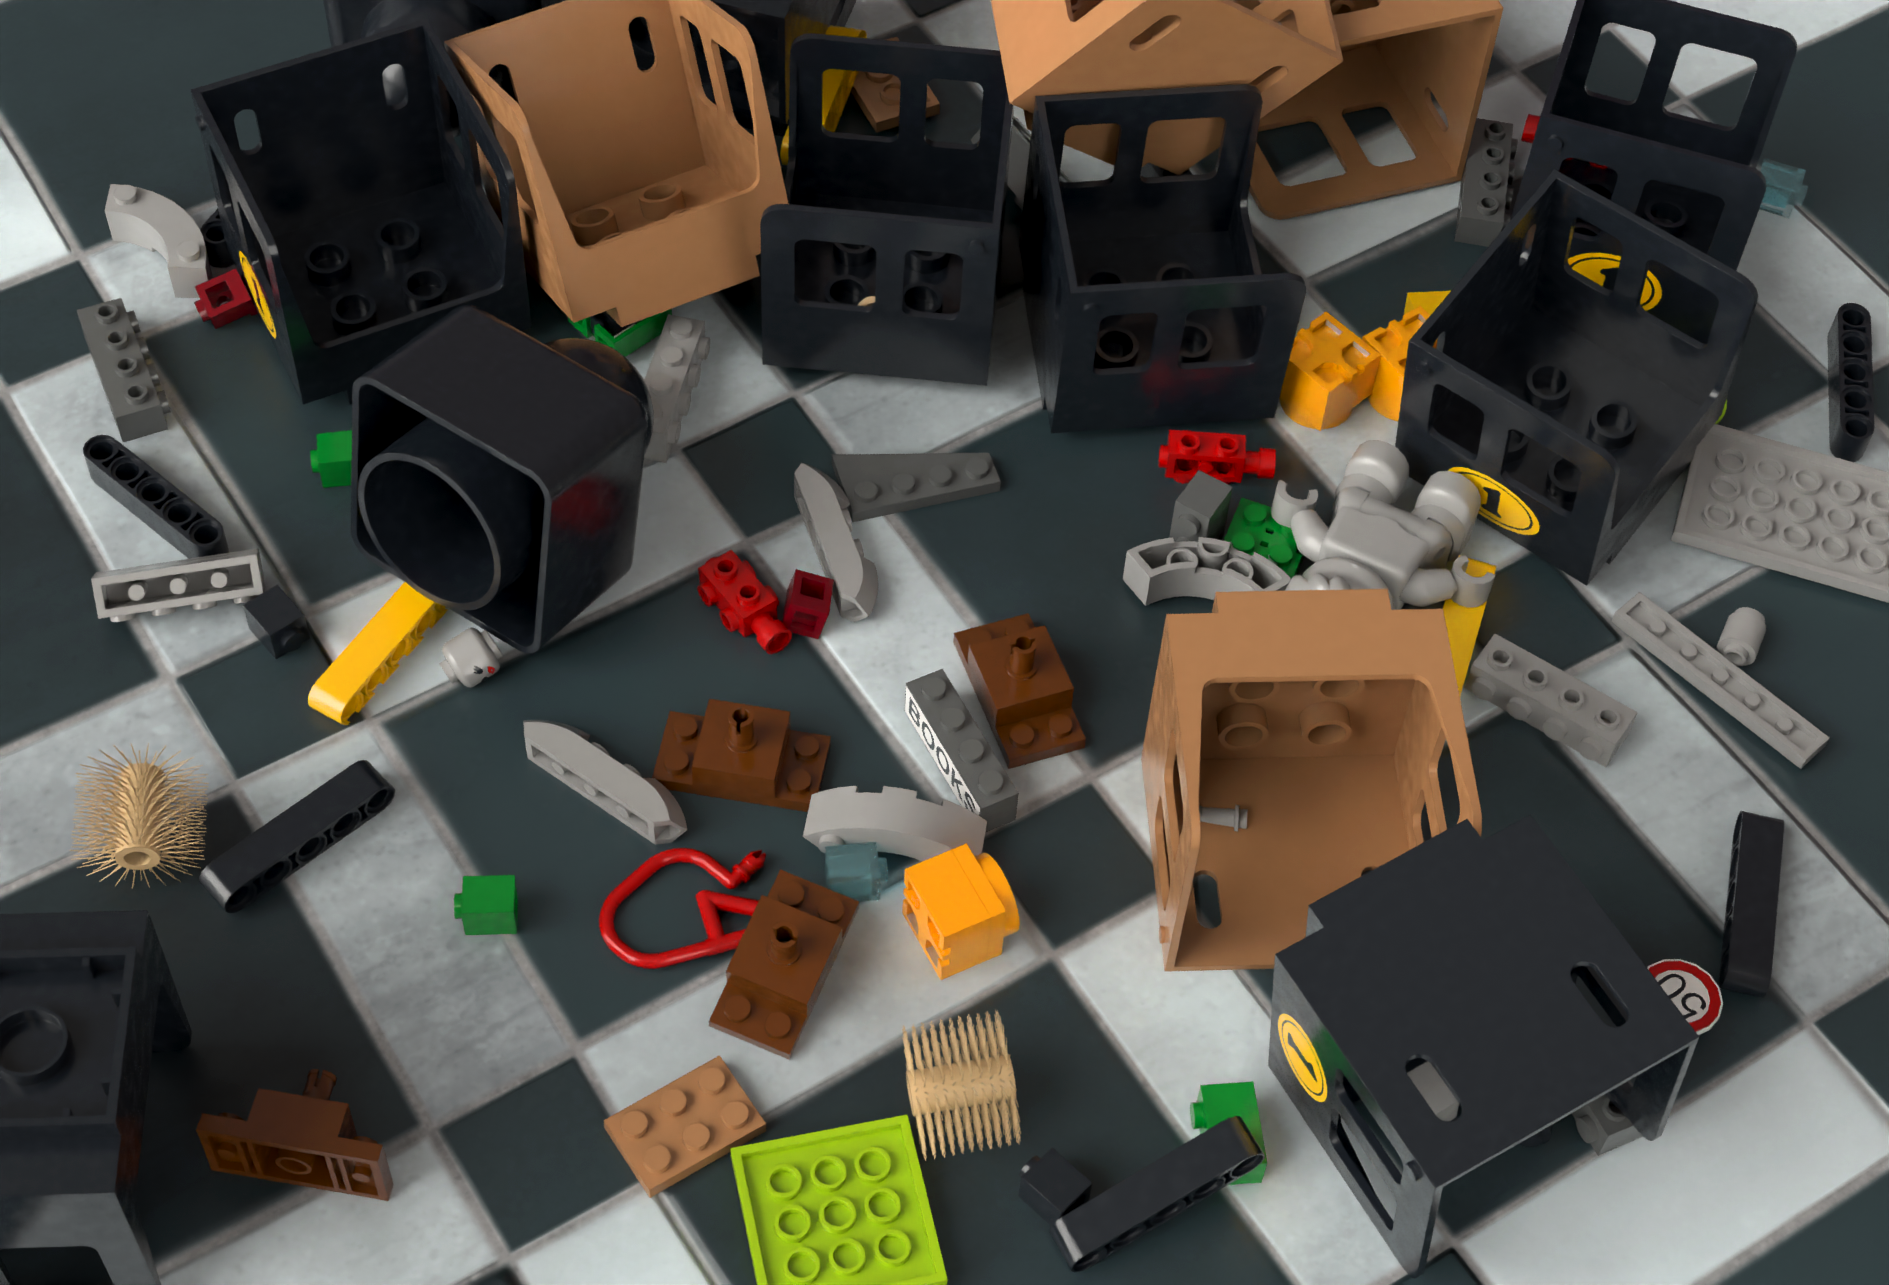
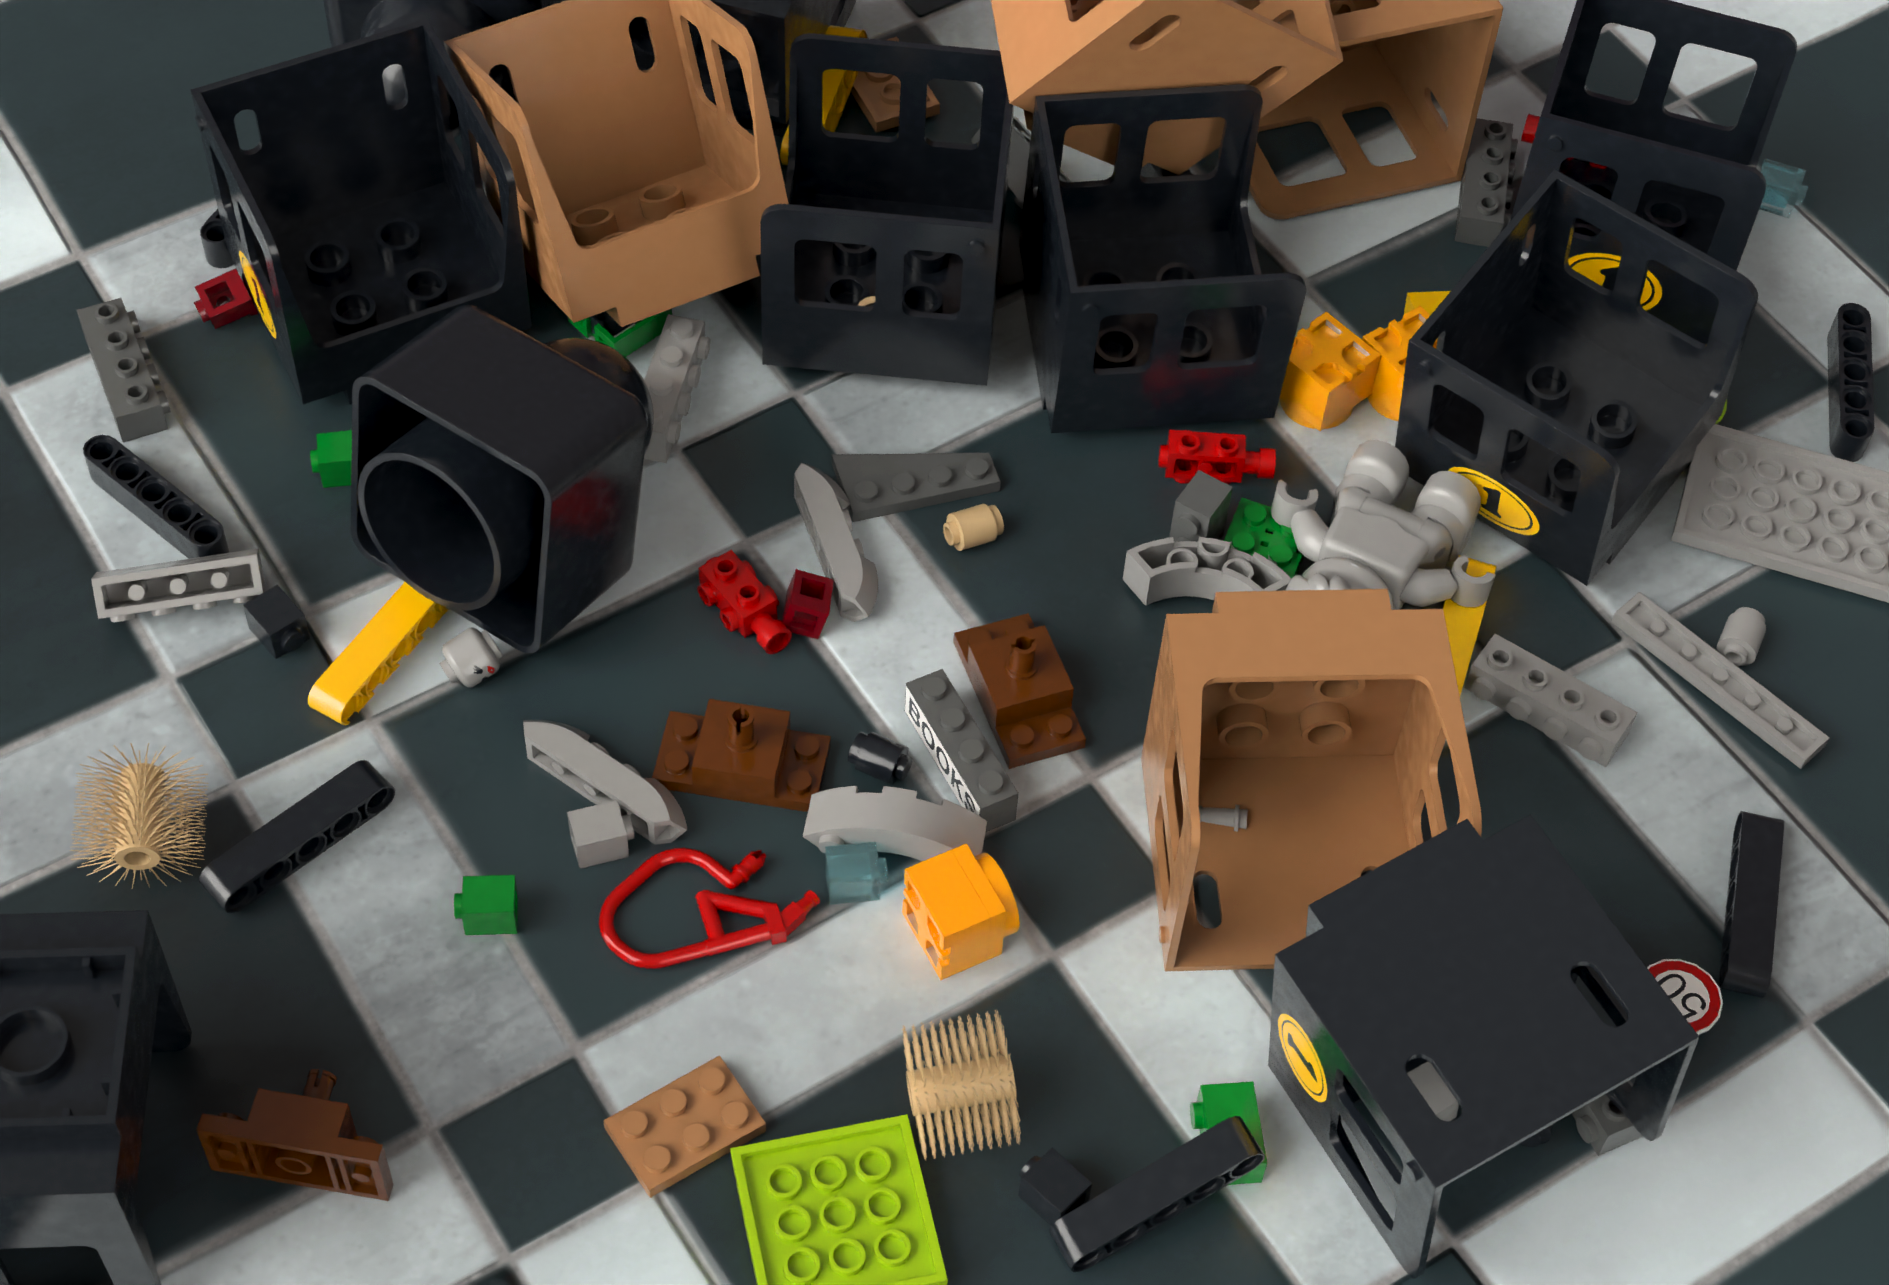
light grey brick [105,184,213,298] -> none
reddish brown brick [709,869,859,1060] -> none
none -> light grey brick [567,800,634,869]
none -> black brick [848,732,912,785]
none -> tan brick [943,504,1004,551]

